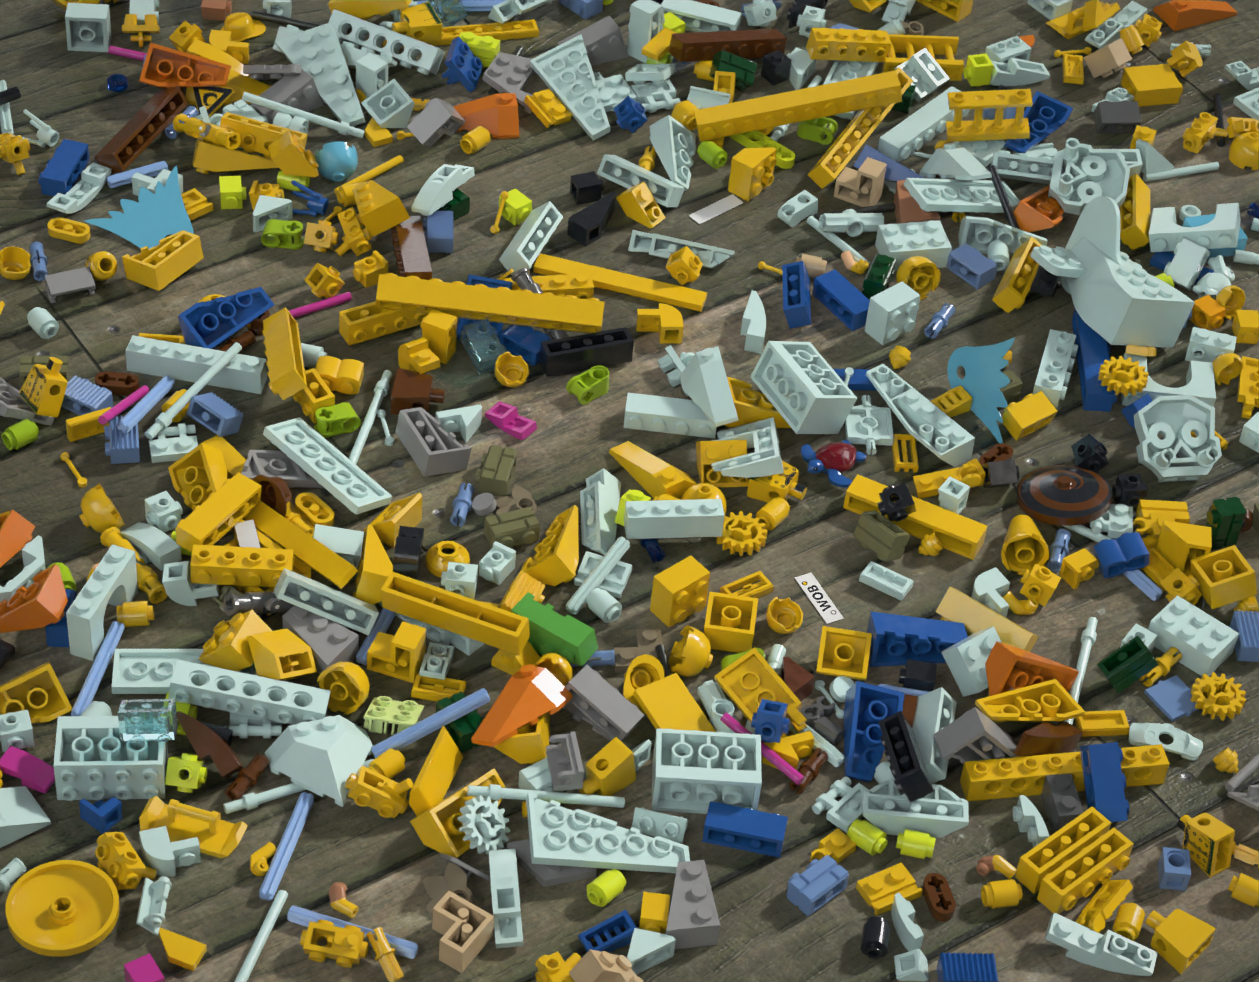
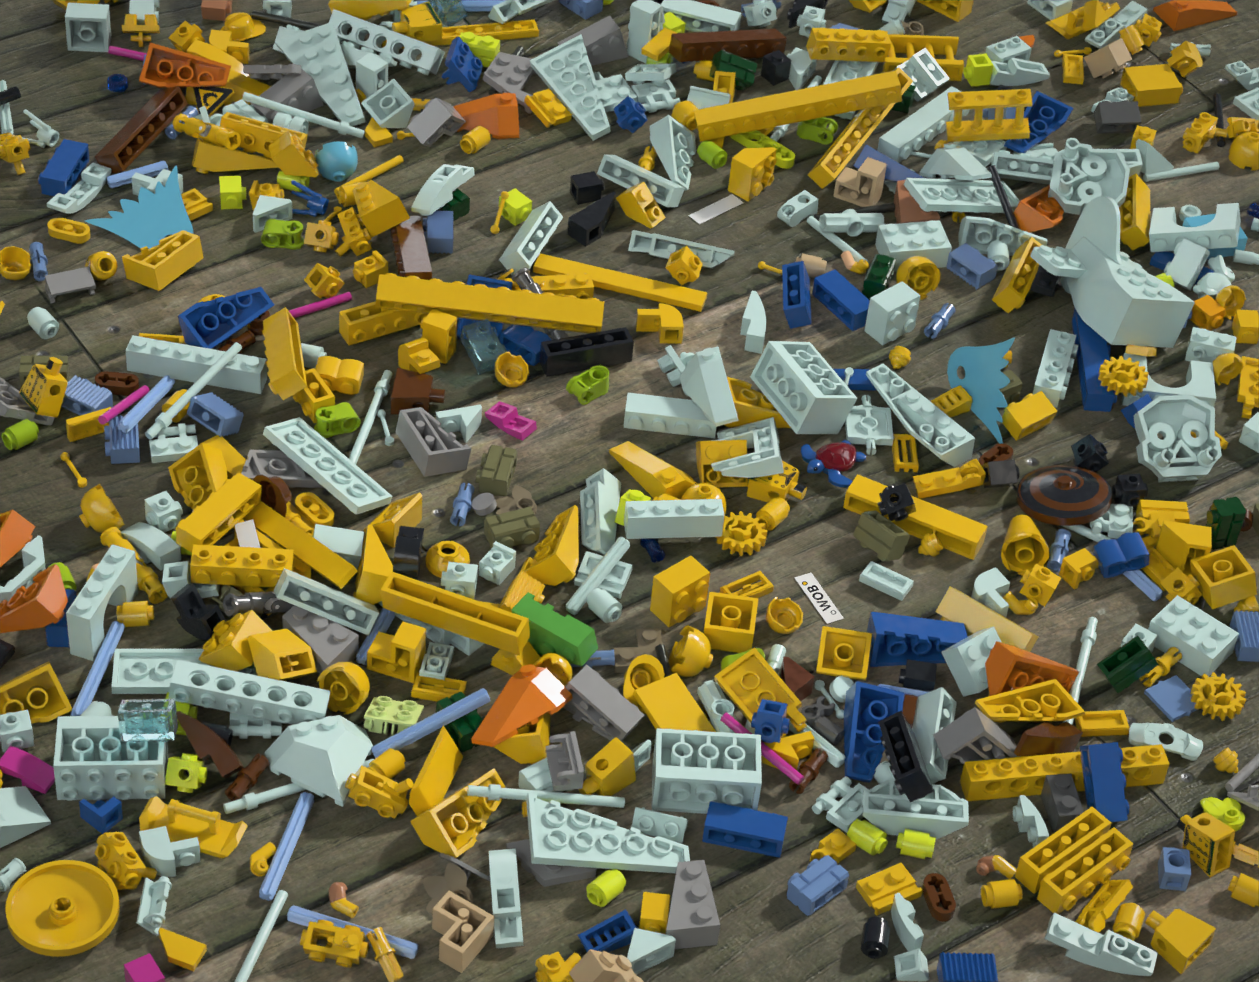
light aqua gear [458,795,510,854] -> none
light aqua brick [937,477,970,514] -> none
none -> black brick [171,584,226,640]
none -> neon yellow plate [1200,797,1245,831]

